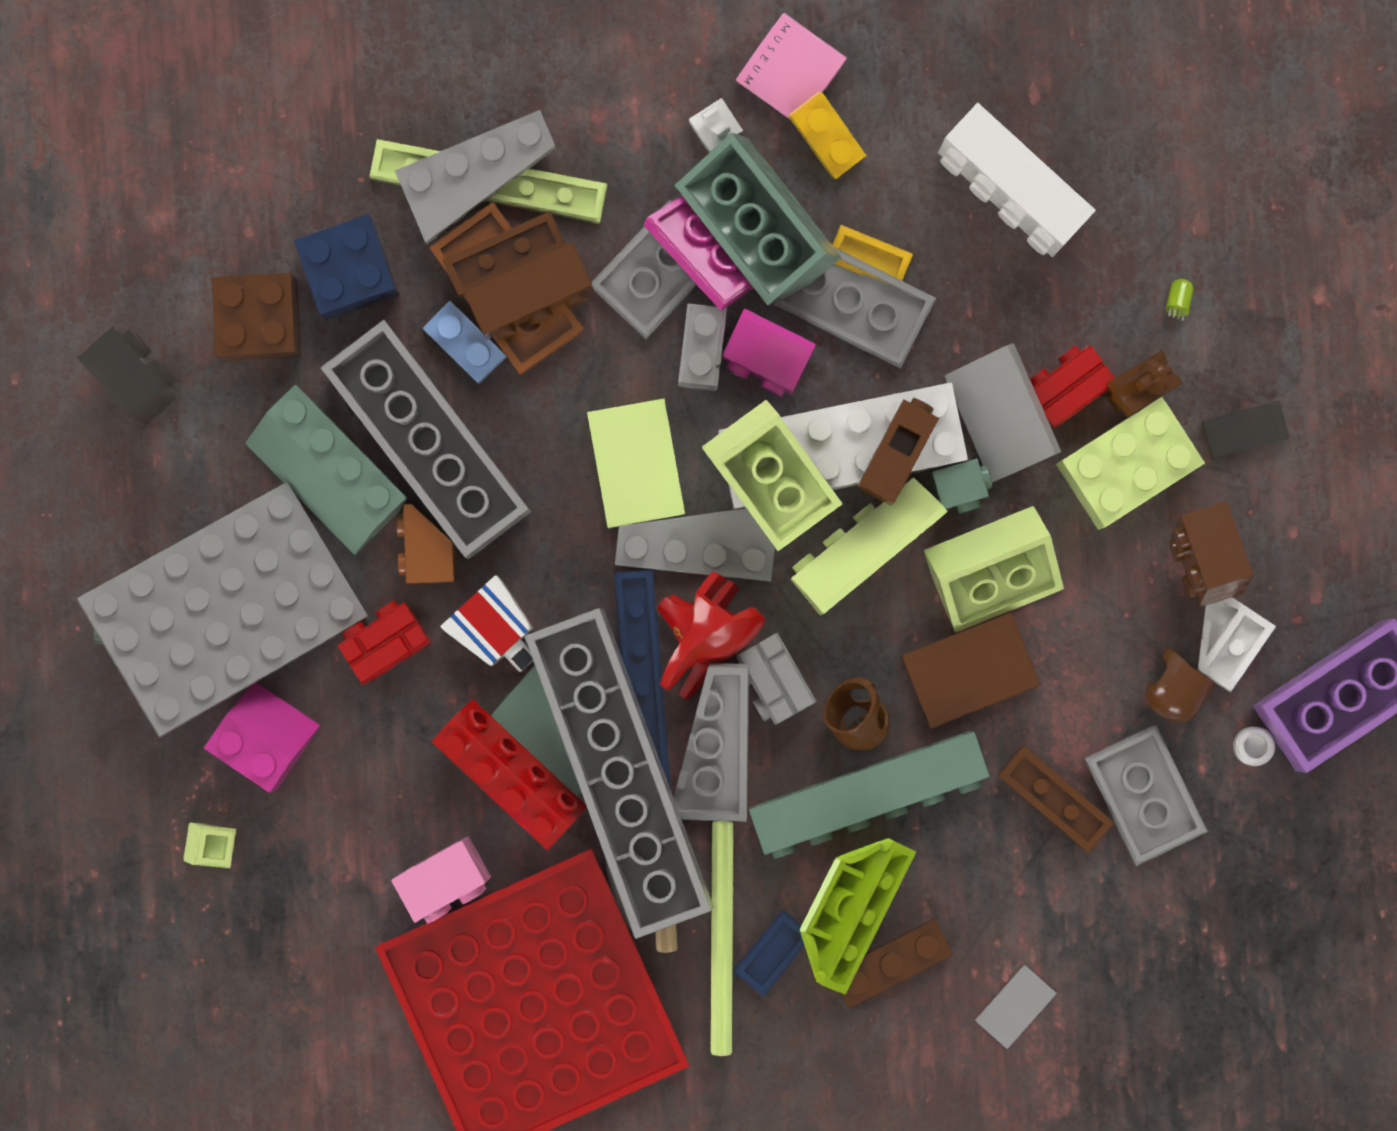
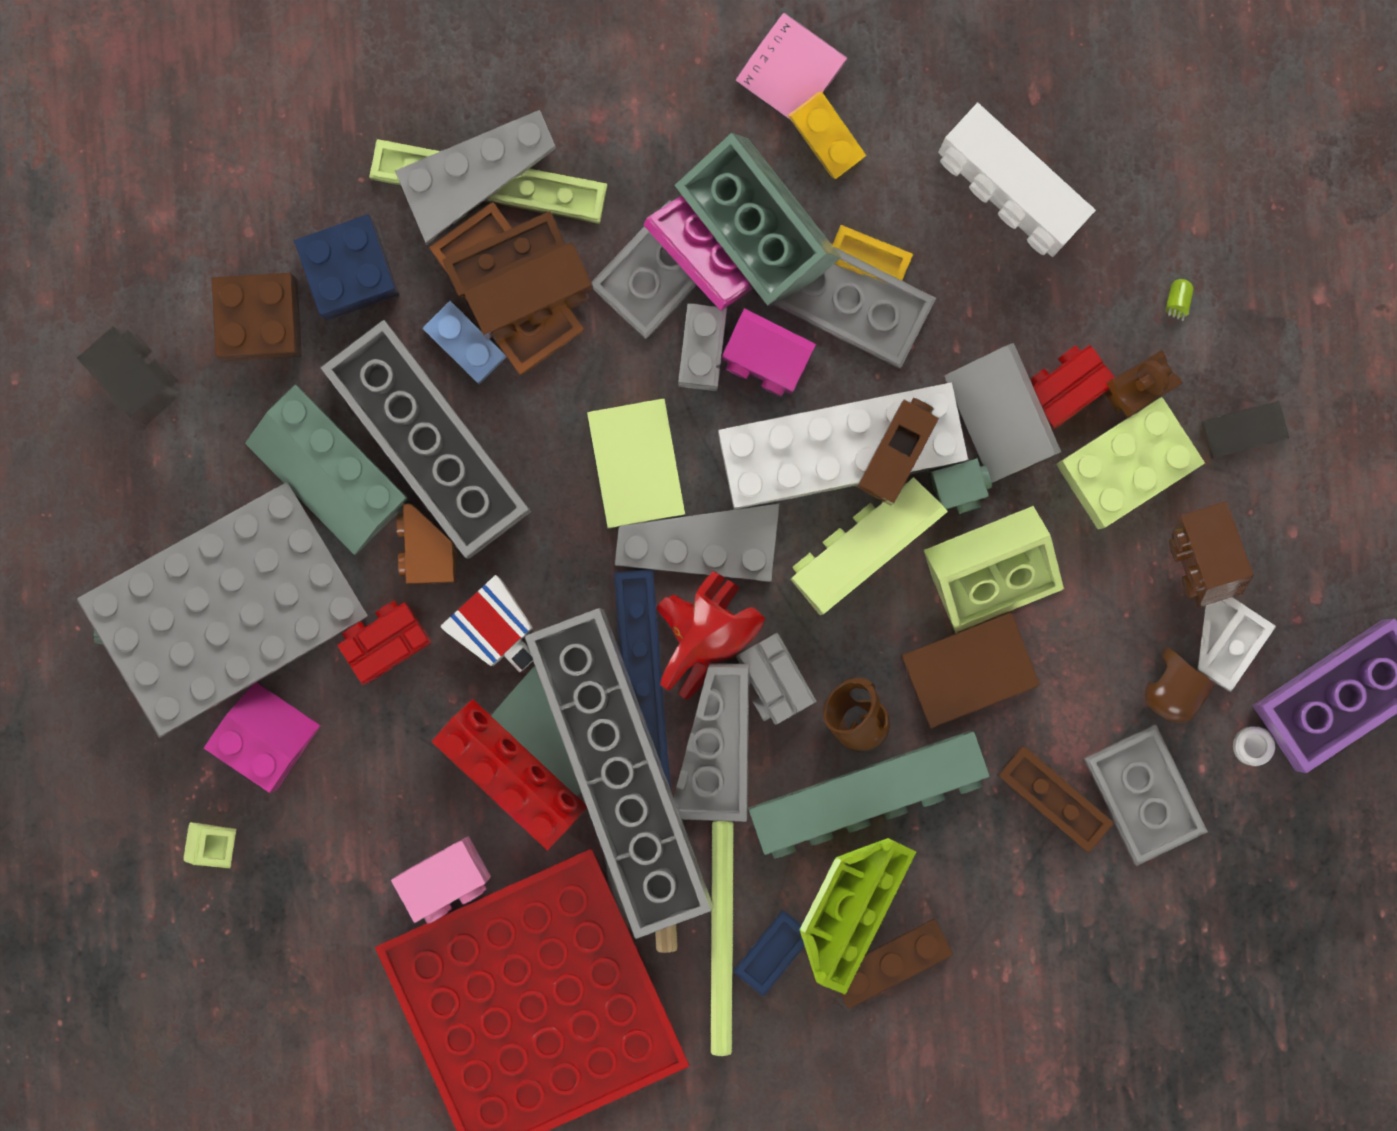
white tile [689,98,743,153] -> none
yellowish green slope [702,400,842,551] -> none
light grey sticker [975,964,1057,1049] -> none

